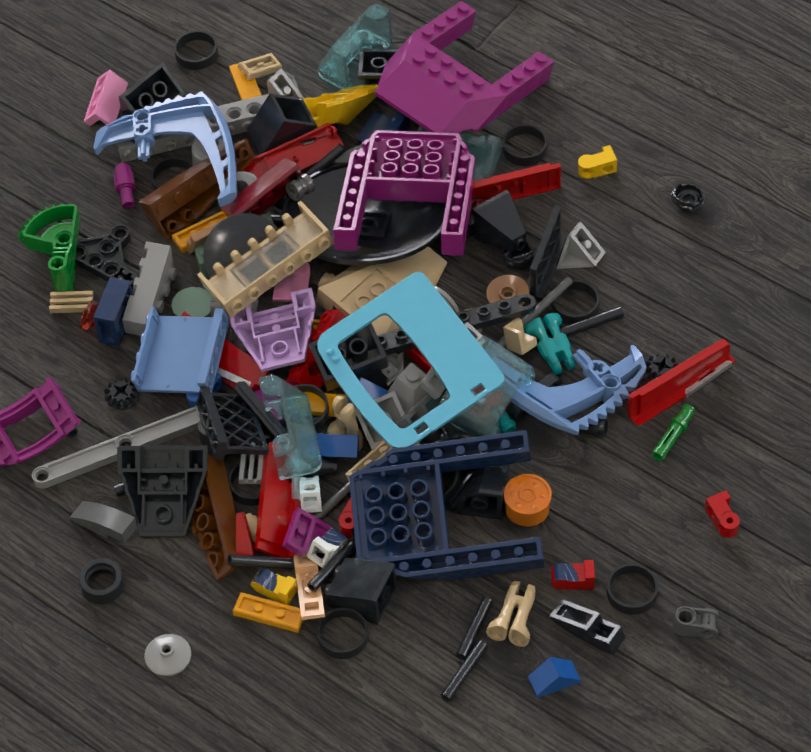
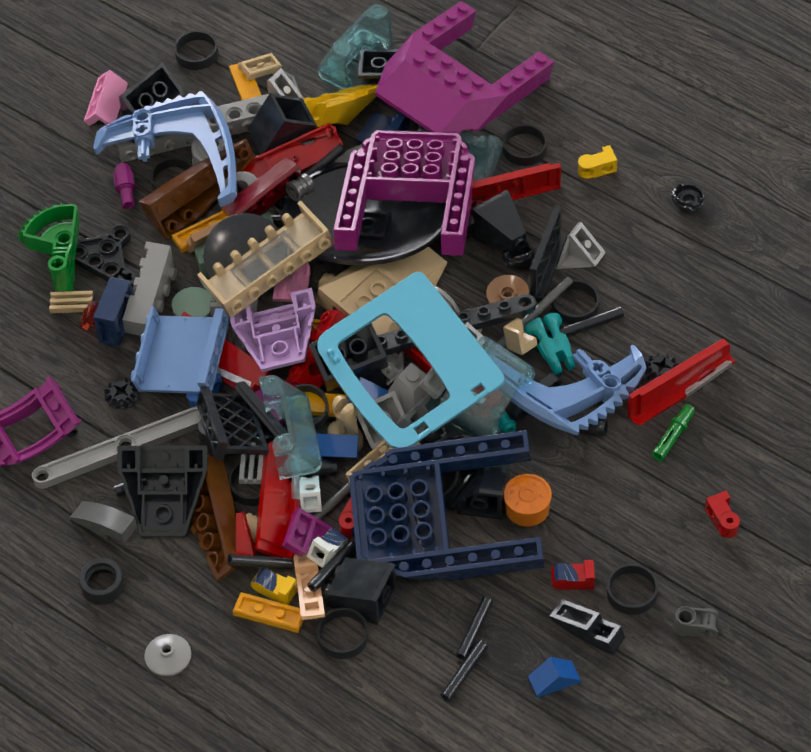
tan piece [486,581,536,647] -> none

